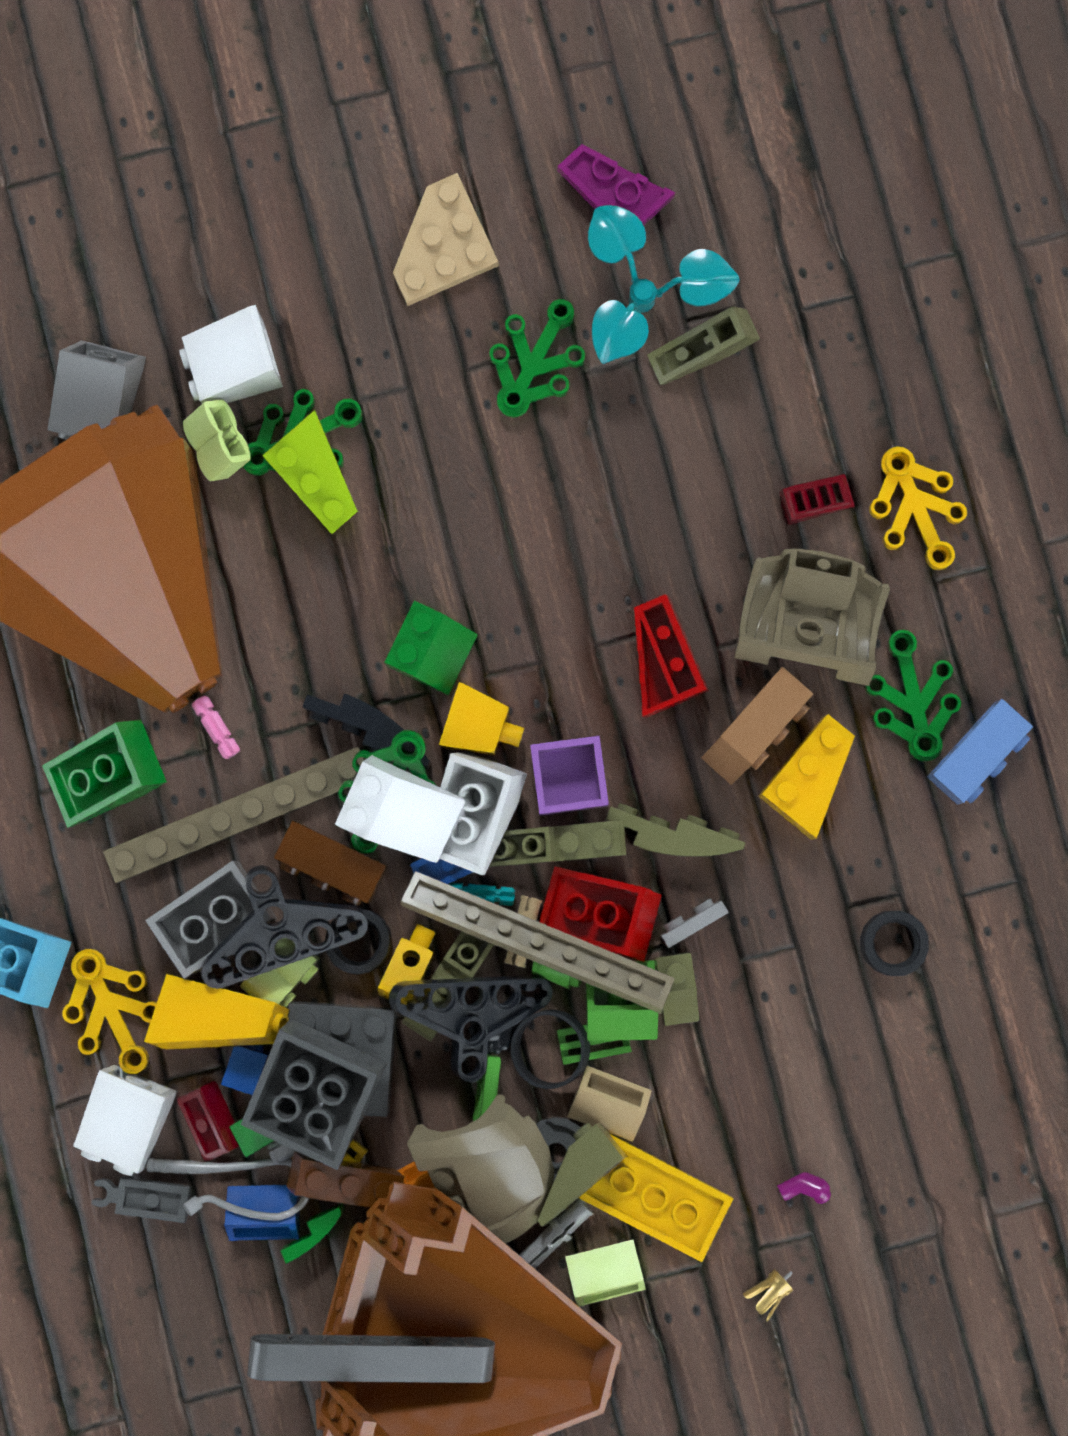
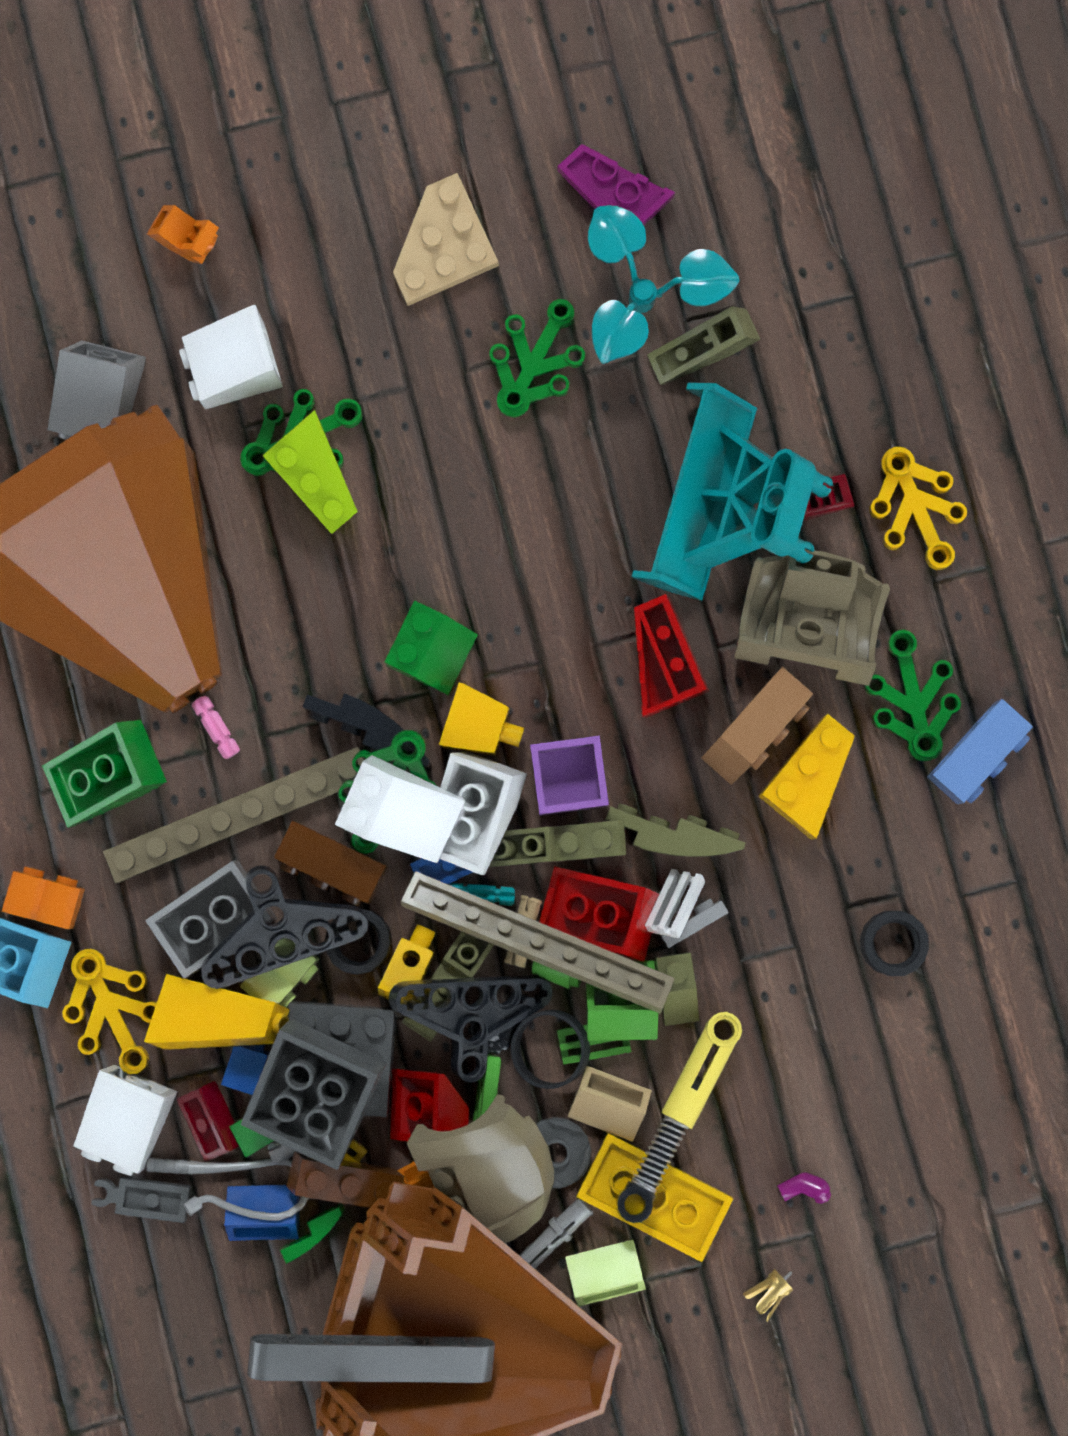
yellowish green brick [183,399,251,481] -> none
olive slope [537,1123,627,1227] -> none
none -> orange brick [2,866,85,929]
none -> orange brick [147,205,219,264]
none -> red slope [390,1068,469,1142]
none -> piece [616,1012,742,1223]
none -> teal piece [632,383,833,600]
none -> white tile [645,869,705,938]

